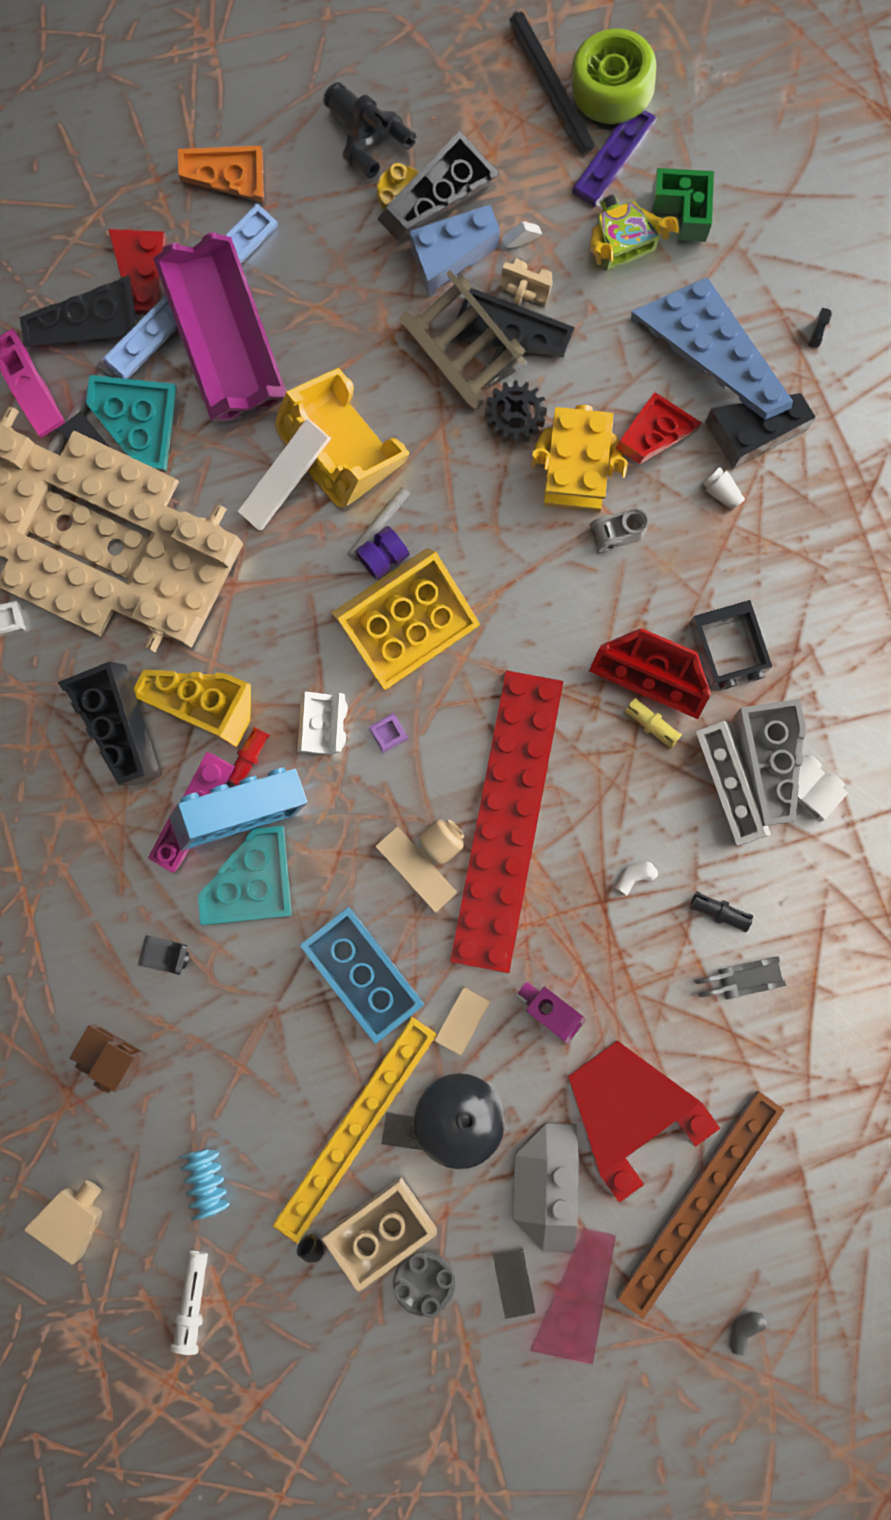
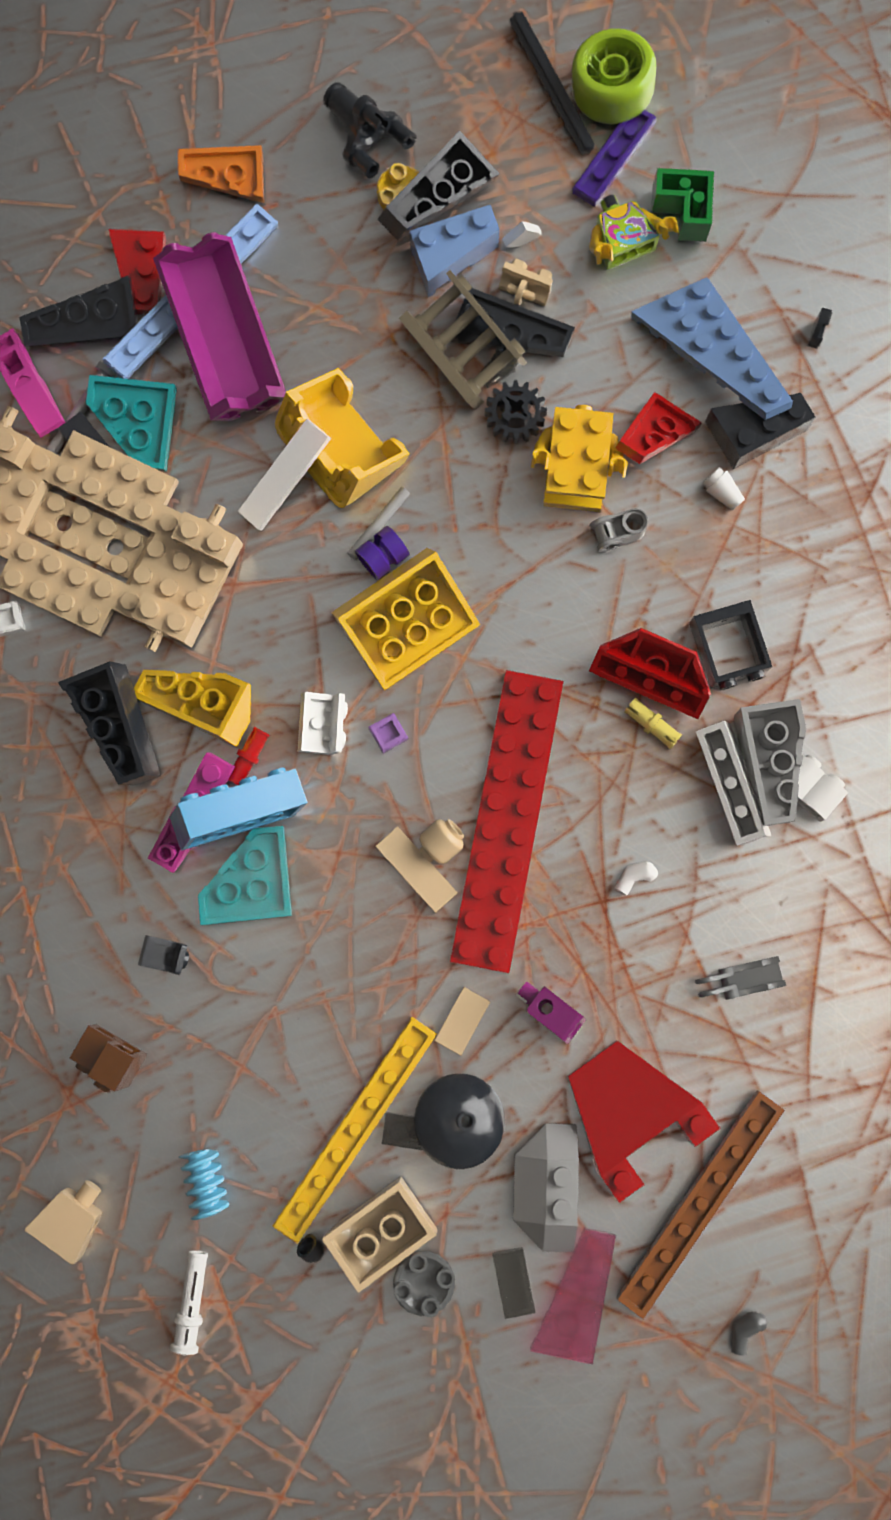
dark azure brick [300,907,425,1044] -> none
black pin [689,891,754,933] -> none

